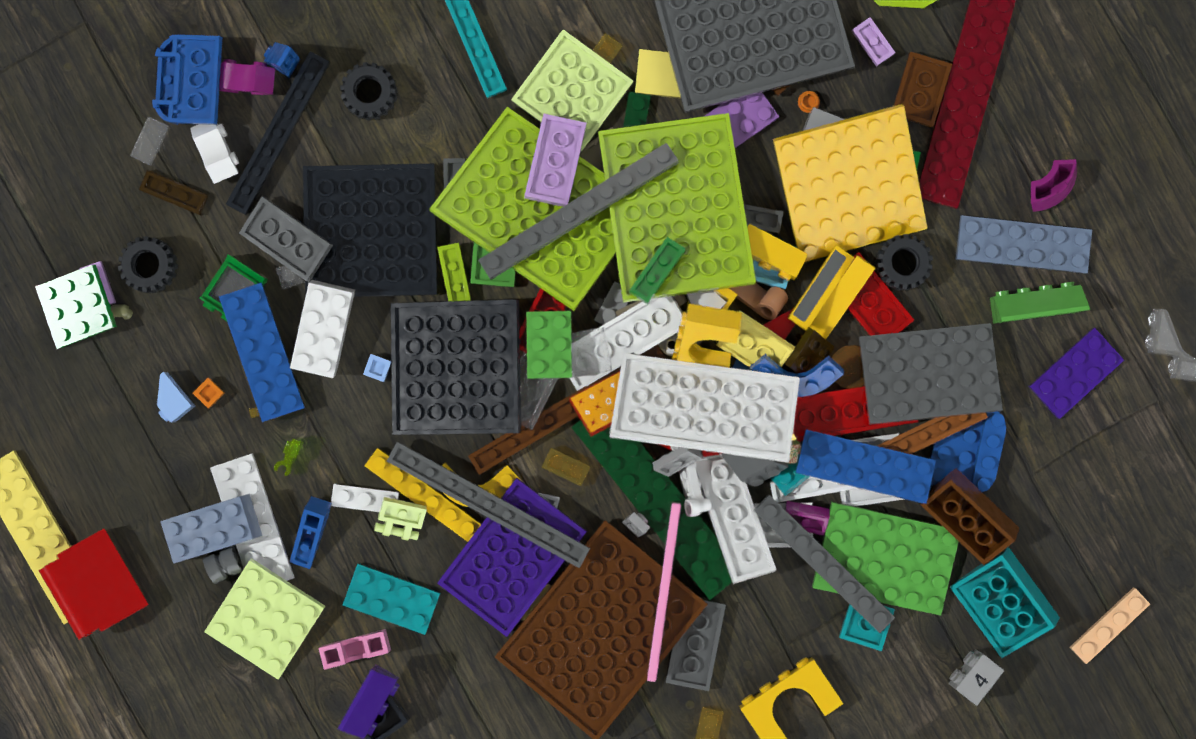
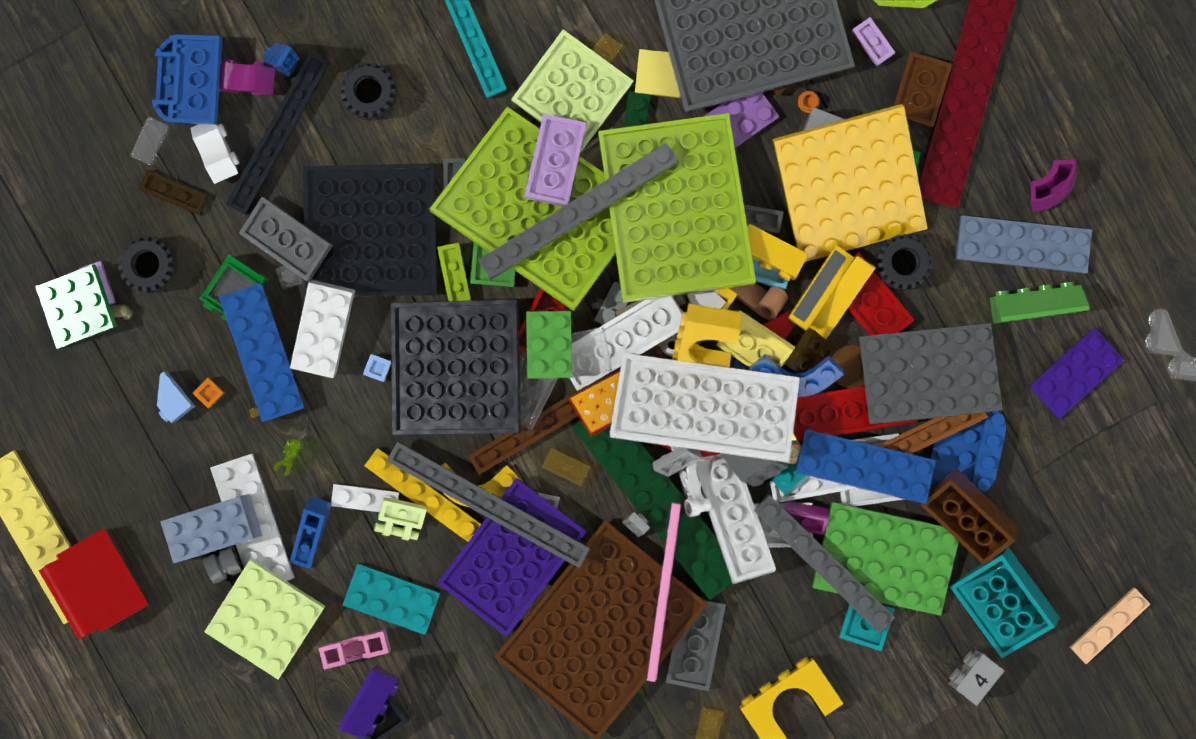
green plate [629,237,686,305] -> none

